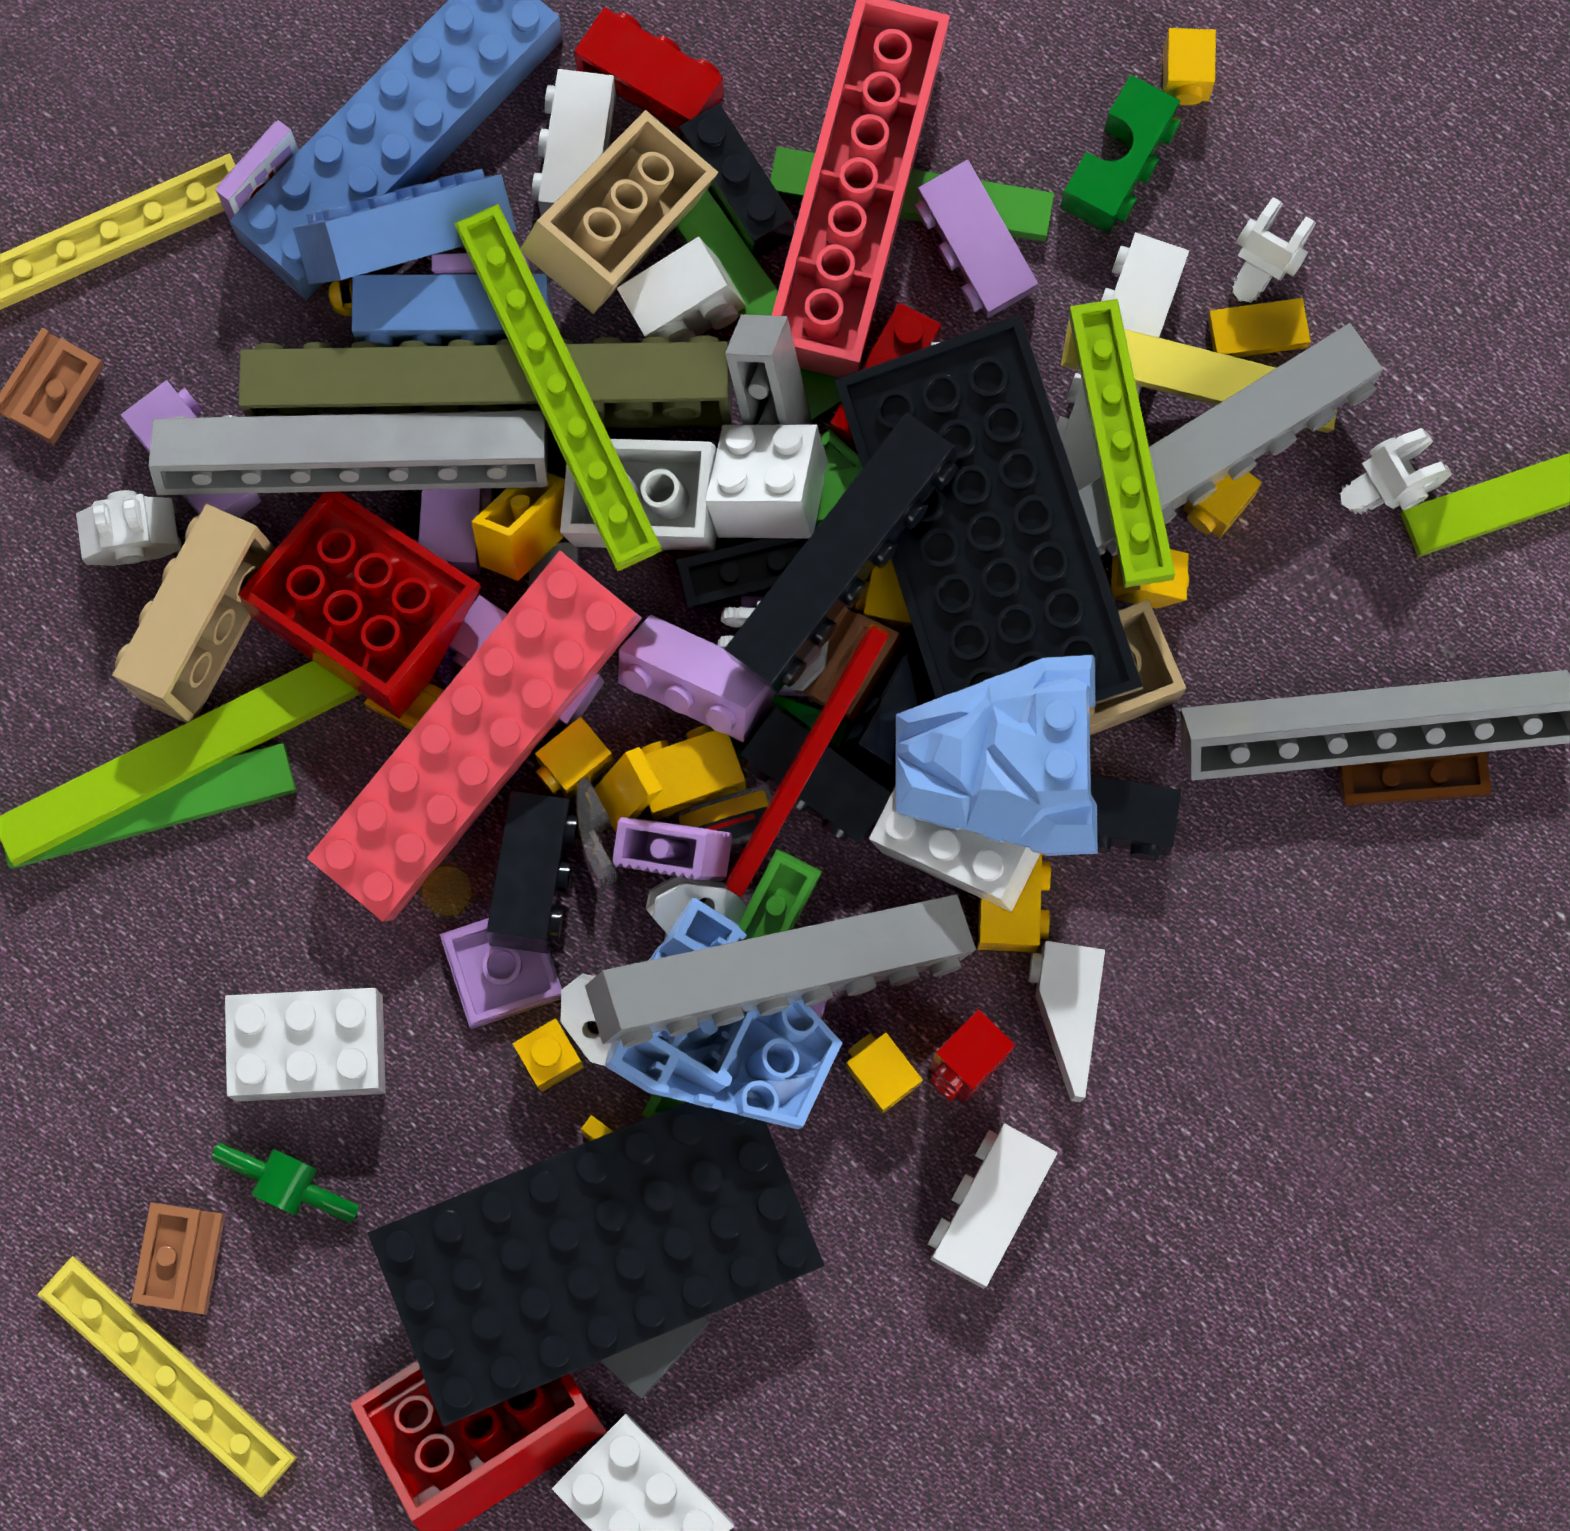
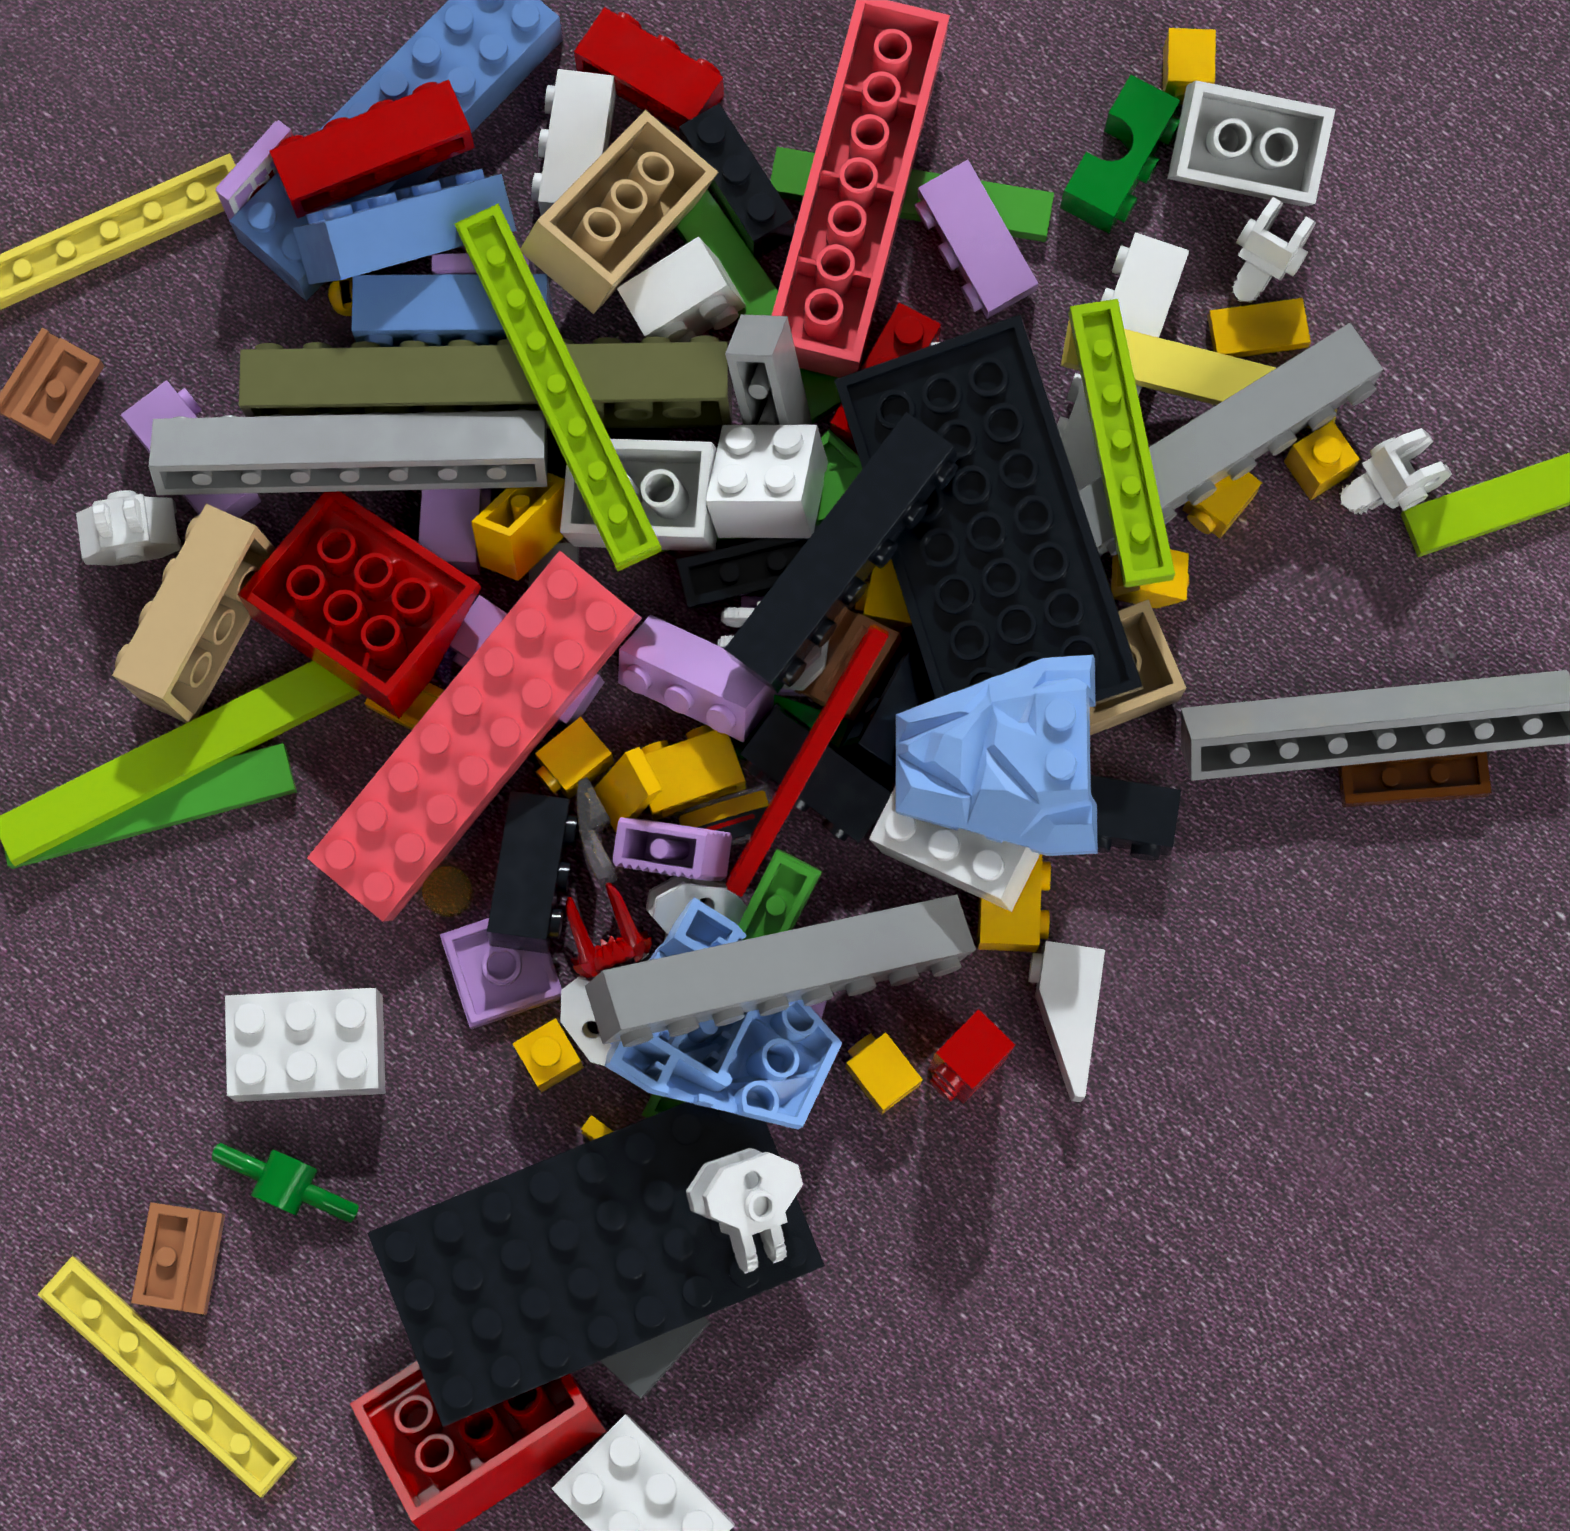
white brick [927,1123,1058,1289] -> none
none -> red brick [269,79,475,219]
none -> red piece [566,882,652,978]
none -> white hinge [686,1148,803,1274]
none -> white brick [1167,80,1335,207]
none -> yellow brick [1284,420,1360,501]

